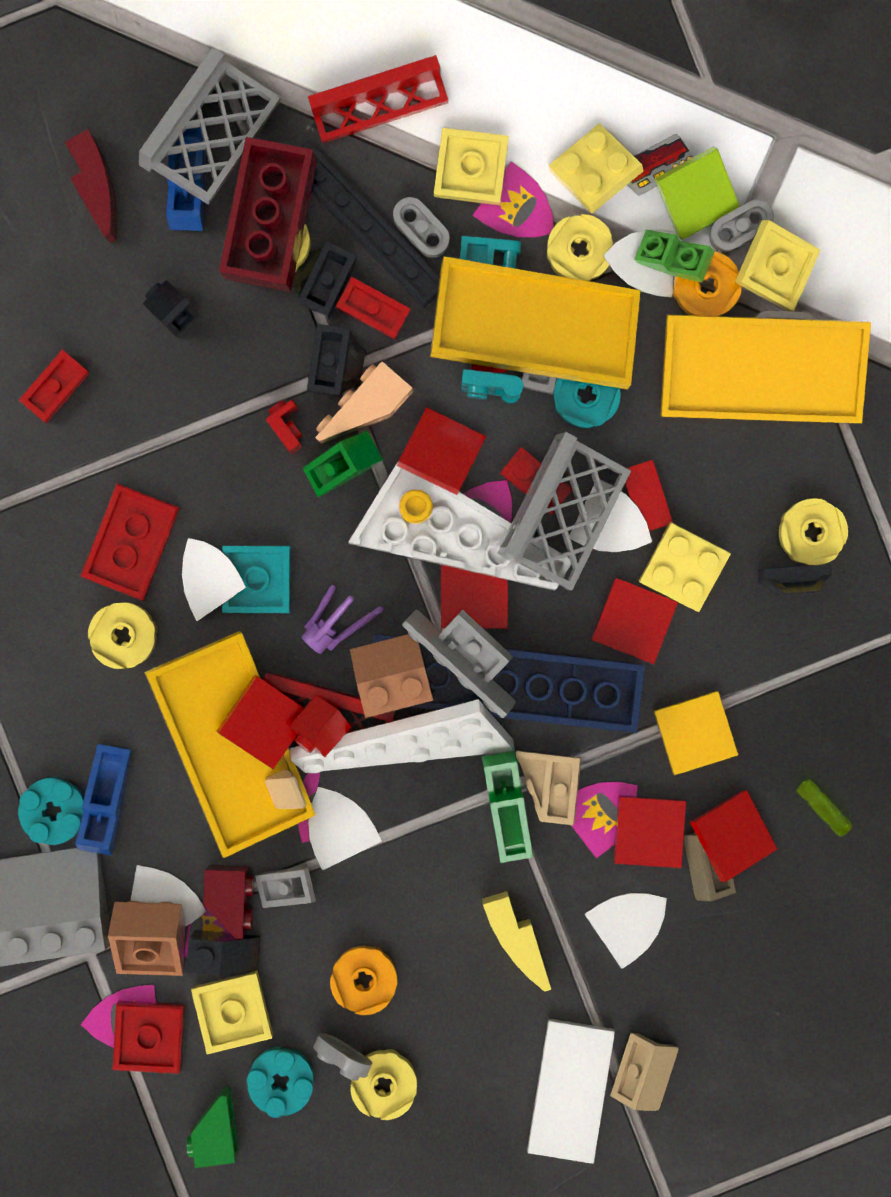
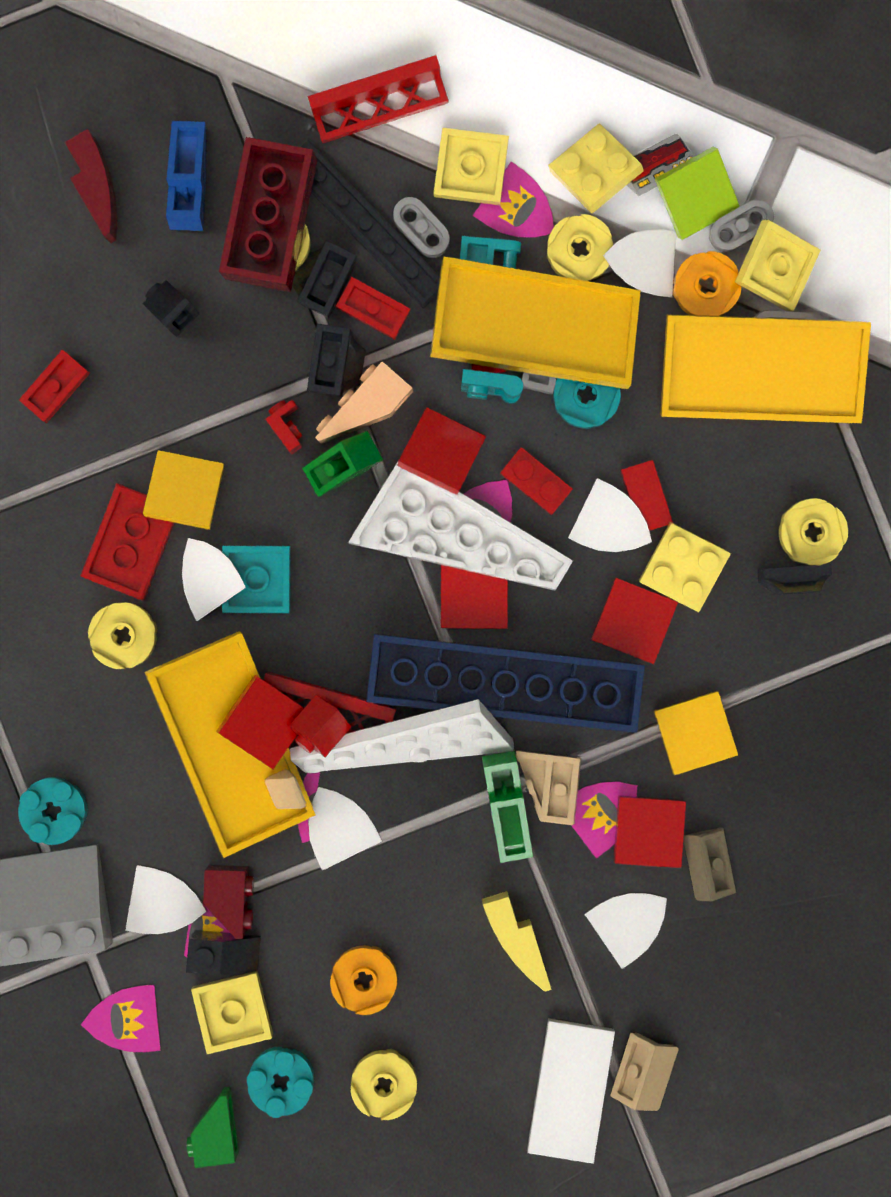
blue slope [75,744,131,856] -> none
nougat slope [108,901,185,976] -> none
red tile [113,1001,185,1074] -> none
light grey fence [139,47,281,205] -> none
light grey slope [255,863,316,908] -> none
medium lavender plant [301,585,384,654] -> none
light grey plate [313,1033,373,1081] -> none
nougat slope [350,634,433,718] -> none
yellow tile [399,490,433,525] -> none
light grey bracket [402,610,516,718] -> none
light grey fence [497,432,631,591] -> none
bright green slope [634,230,714,283] -> none
red tile [690,790,777,882] -> none
clear neon green axle [797,779,853,837] -> none
none -> yellow tile [143,450,224,530]

